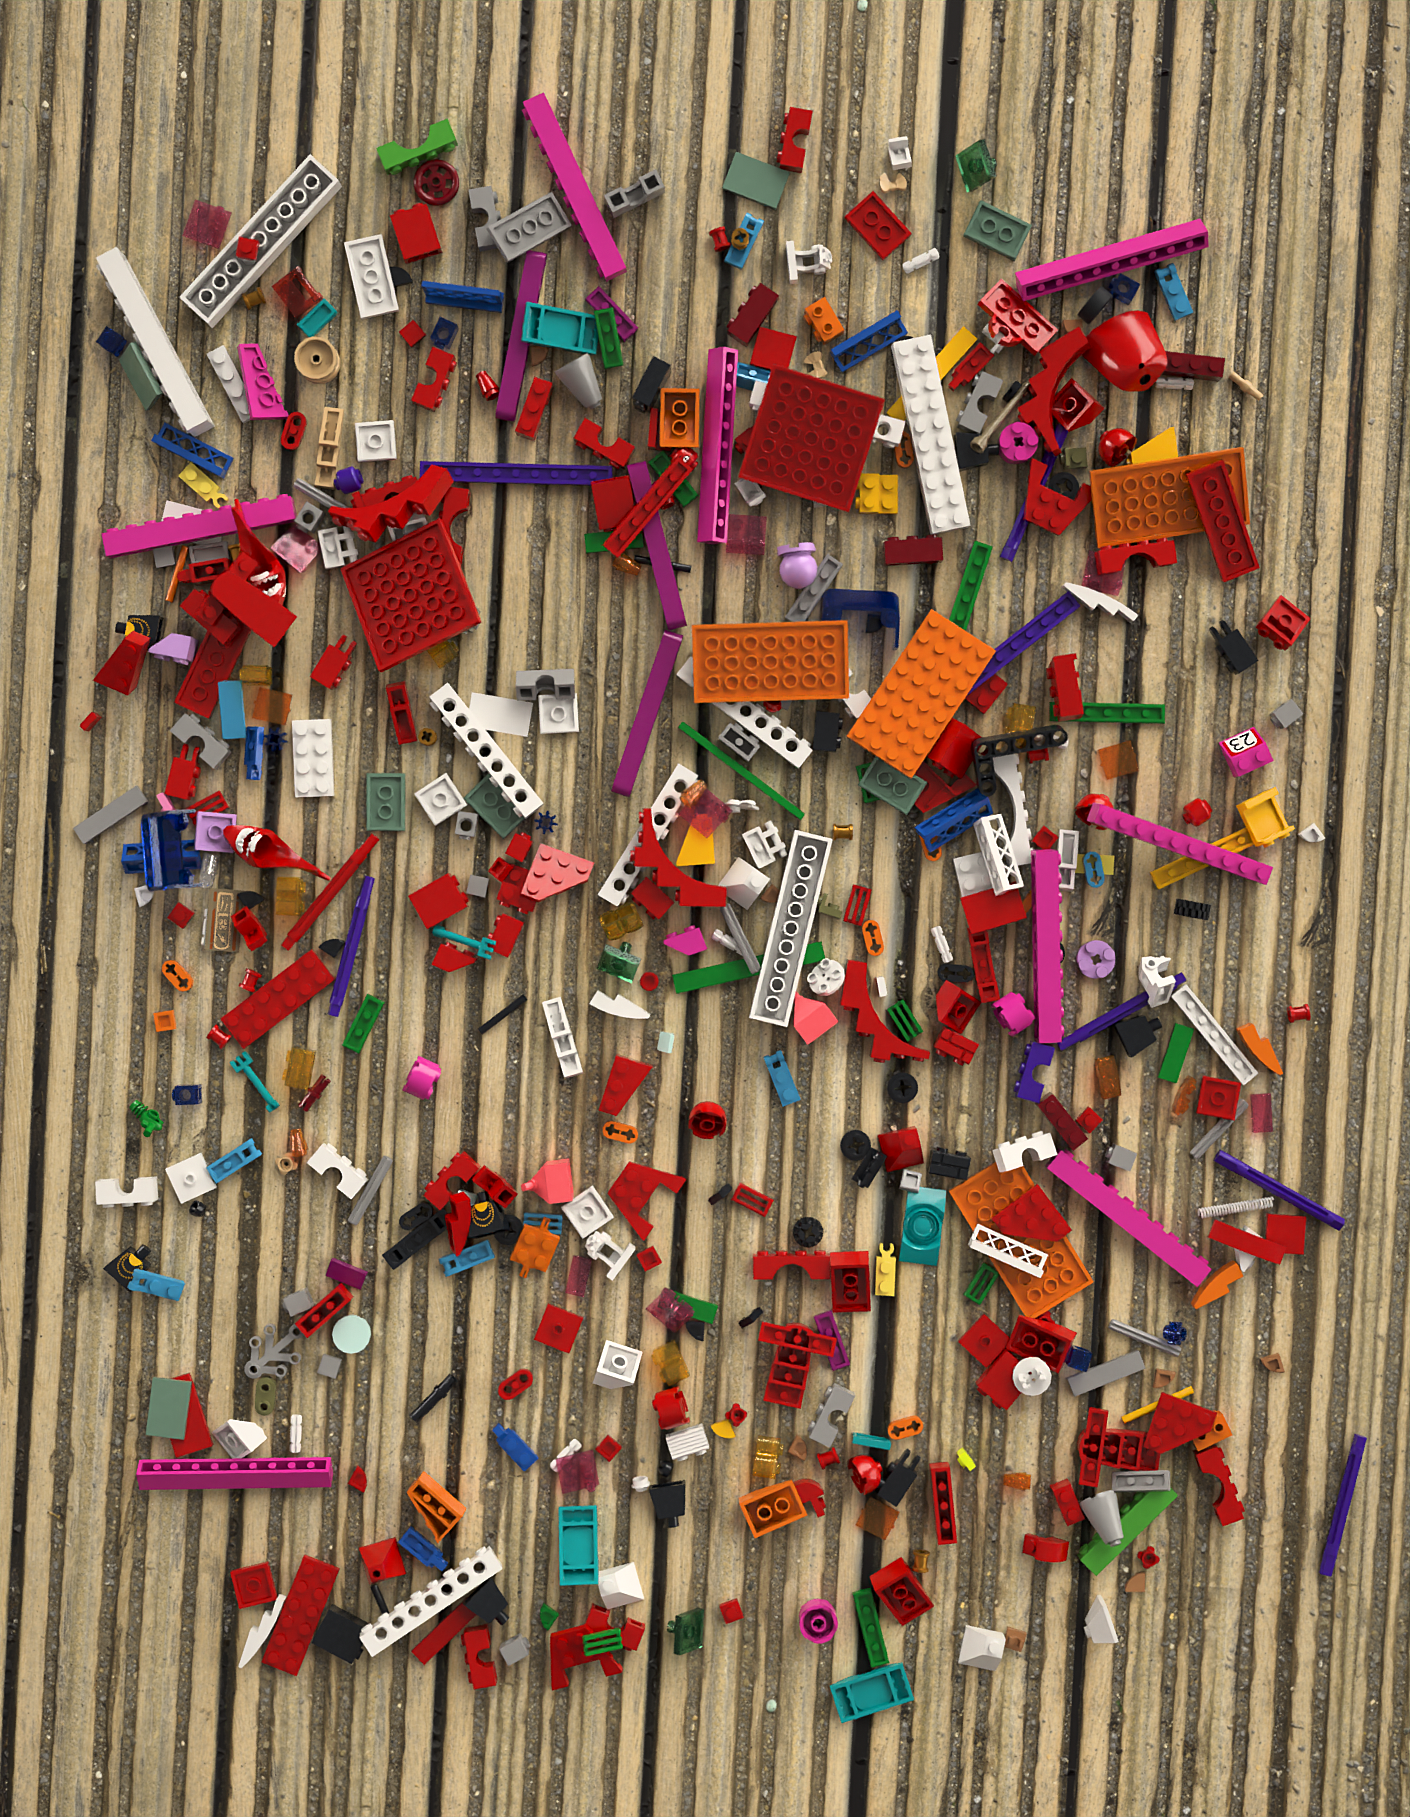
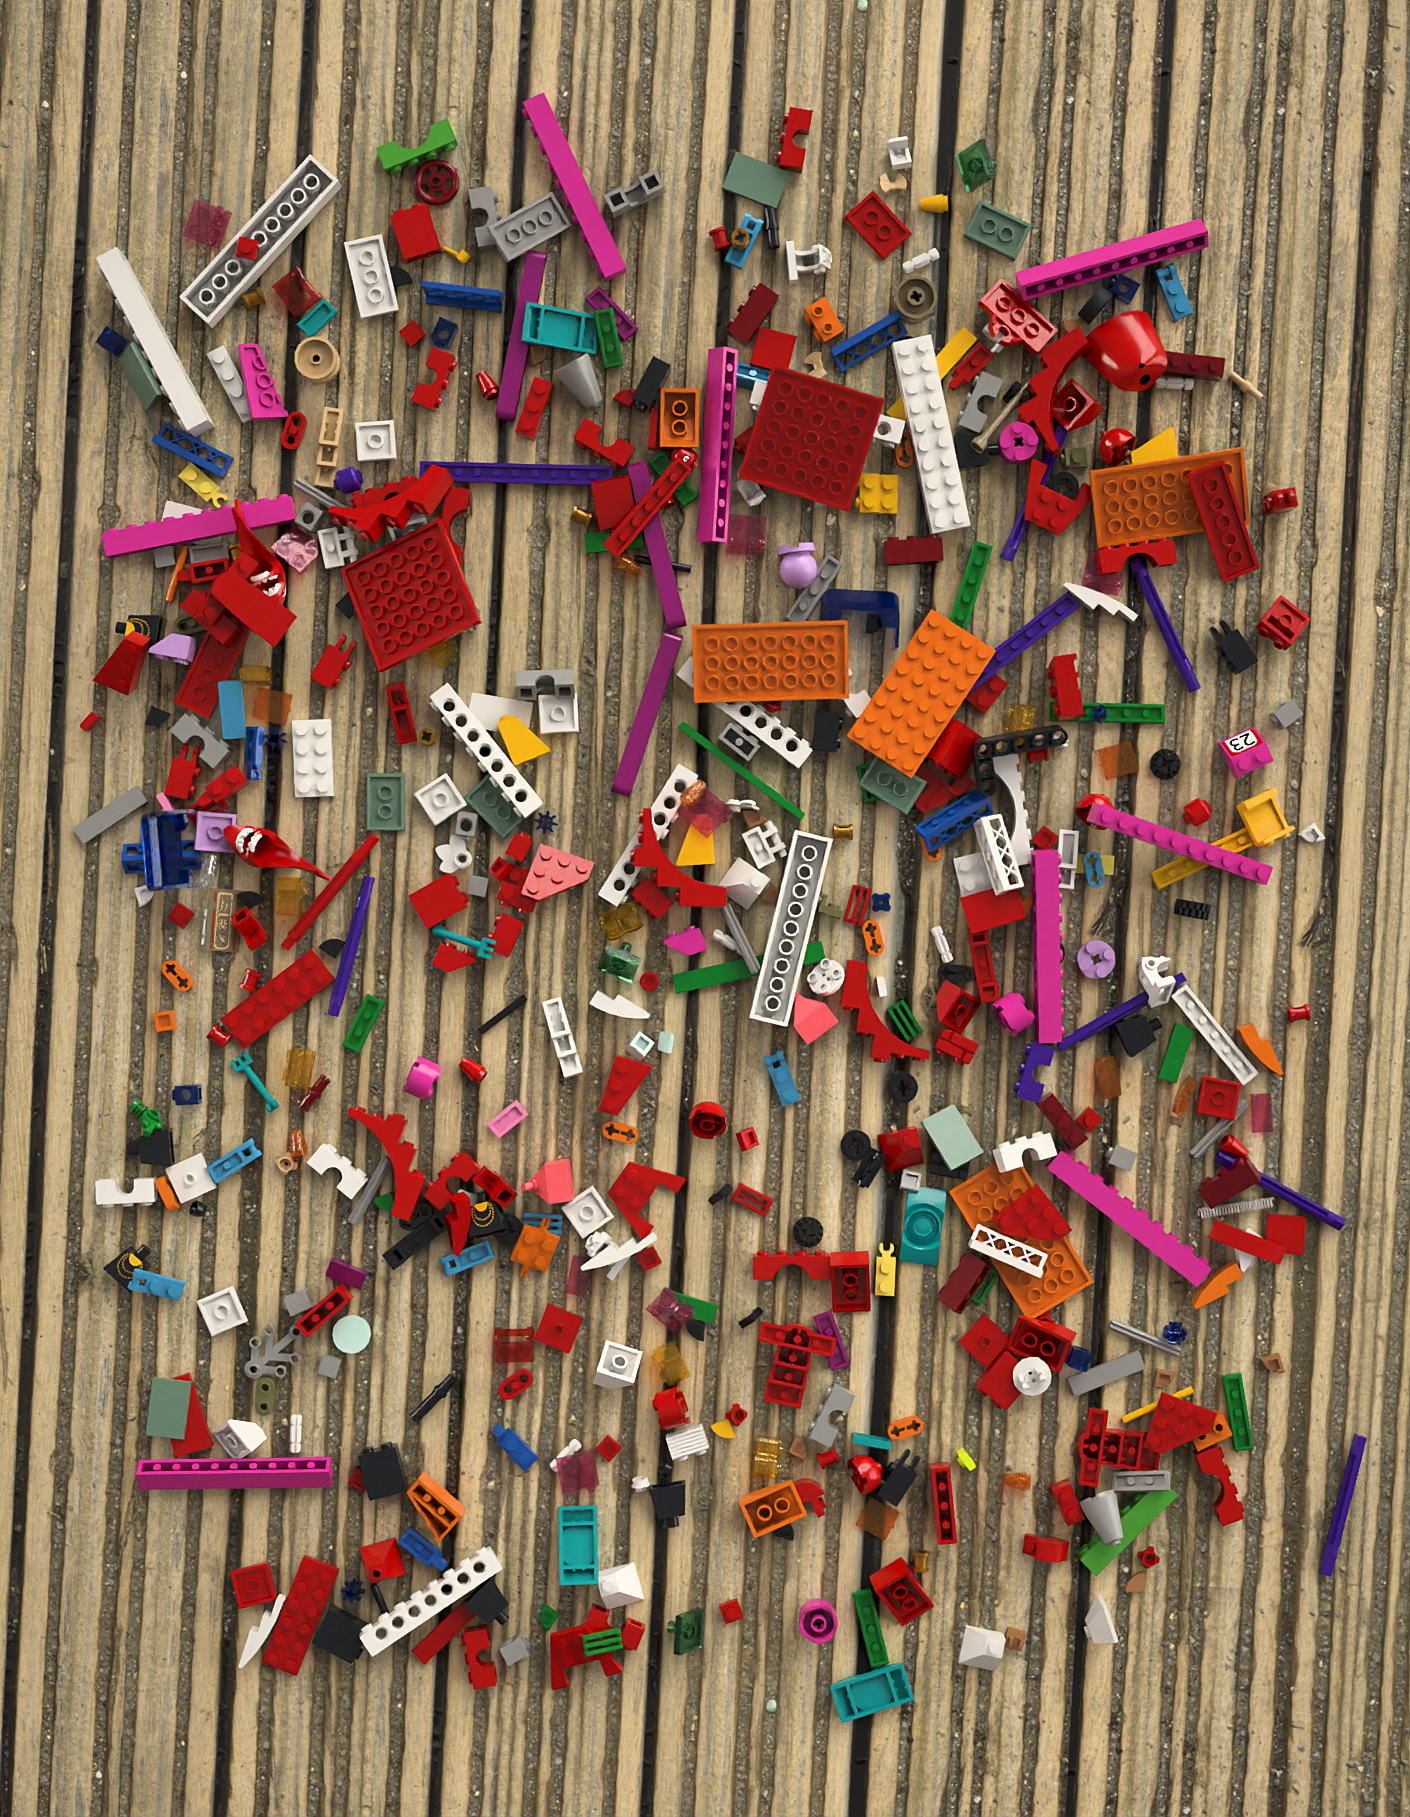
none -> black torso [128,1128,175,1166]
none -> black tile [145,706,171,726]
none -> orange beam [155,1176,180,1212]
none -> olive plate [173,614,206,636]
none -> red hinge [196,765,249,809]
none -> white plate [197,1286,248,1336]
none -> black tile [335,592,355,620]
none -> clear blue gear [340,1578,365,1604]
none -> red arch [347,1106,427,1222]
none -> black brick [358,1442,409,1501]
none -> green tile [373,1192,395,1212]
none -> white plate [435,835,472,873]
none -> yellow hand [443,246,470,264]
none -> red cone [459,1057,488,1084]
none -> bright pink plate [487,1100,529,1139]
none -> clear red plate [494,1326,535,1363]
none -> yellow slope [497,714,551,766]
none -> pearl gold bush [570,505,594,528]
none -> white slope [580,1232,657,1270]
none -> red tile [613,389,636,409]
none -> light aqua slope [626,1031,655,1061]
none -> red plate [736,1127,760,1152]
none -> medium nougat tile [741,810,766,829]
none -> black pin [763,208,780,249]
none -> black tile [775,1523,794,1541]
none -> clear blue plate [871,893,891,912]
none -> dark tan wheel [893,276,937,324]
none -> yellow cone [920,194,948,214]
none -> tile [921,1104,984,1172]
none -> dark red brick [937,1251,992,1314]
none -> clear blue plate [1093,704,1107,724]
none -> dark purple piece [1129,557,1201,693]
none -> black gear [1150,749,1181,780]
none -> dark red brick [1198,1157,1261,1209]
none -> red cone [1219,1134,1249,1159]
none -> green tile [1221,1372,1254,1452]
none -> red hinge [1262,487,1298,516]

